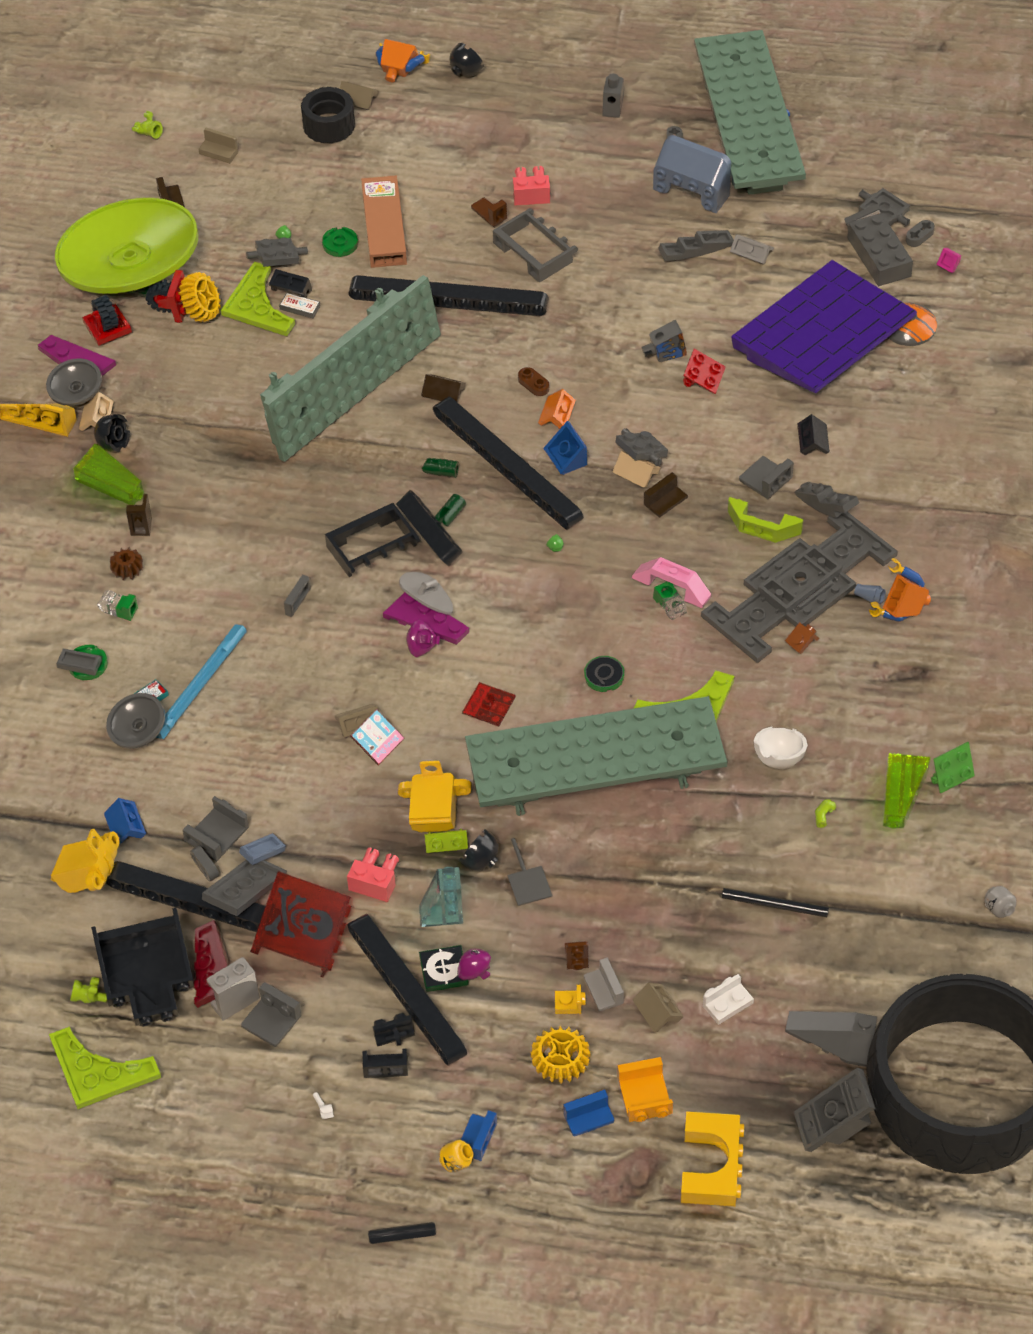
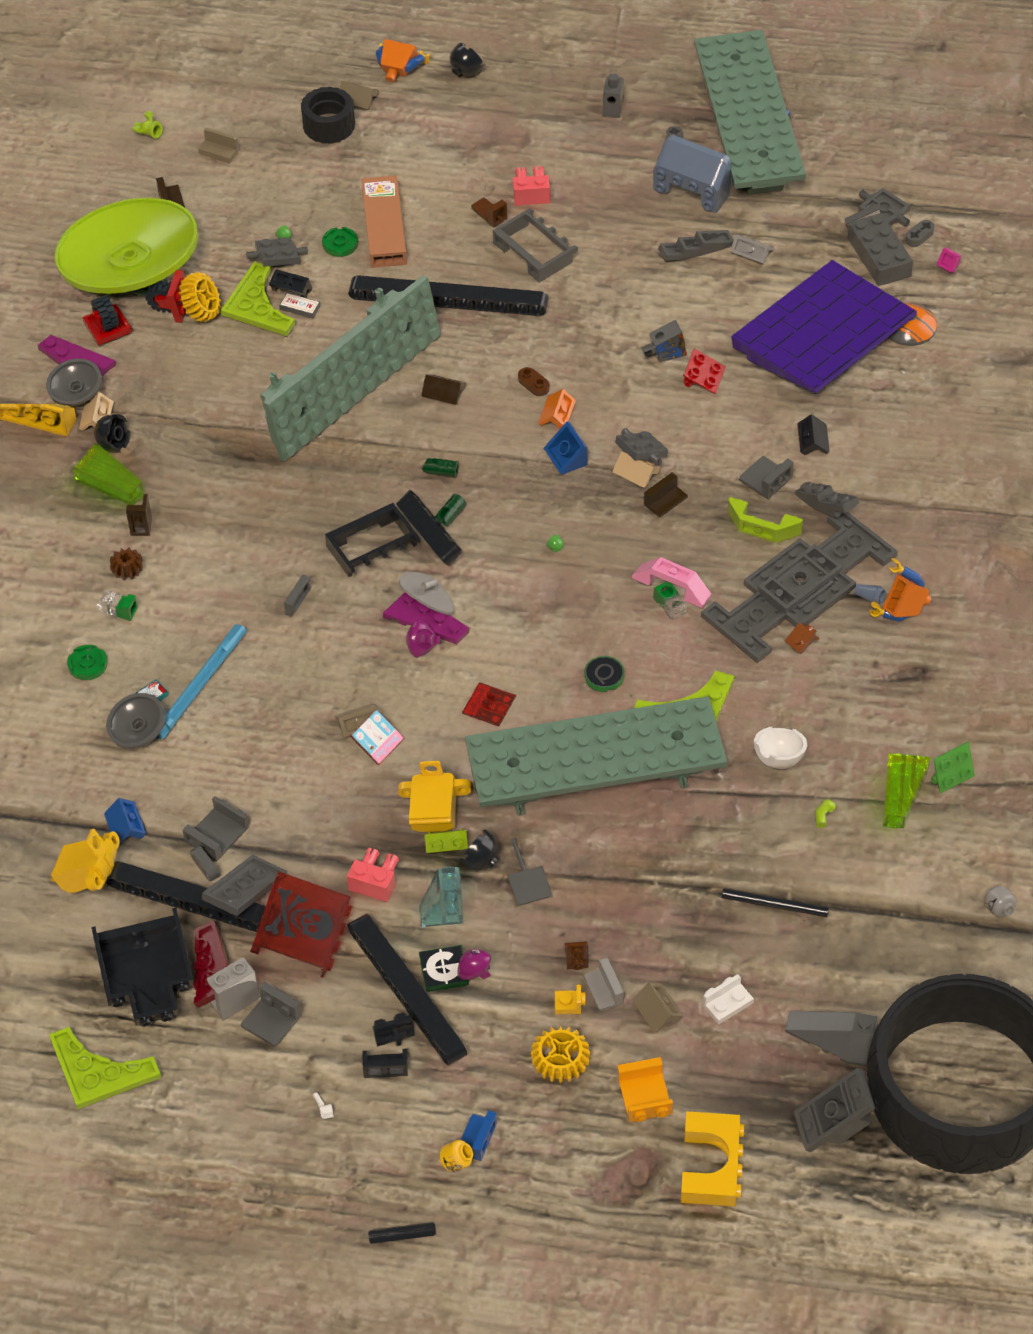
dark grey tile [56,648,102,676] -> none
lime piece [70,977,107,1003] -> none
sand blue tile [239,833,286,865] -> none
black beam [433,396,584,530] -> none
blue panel [563,1090,614,1137] -> none

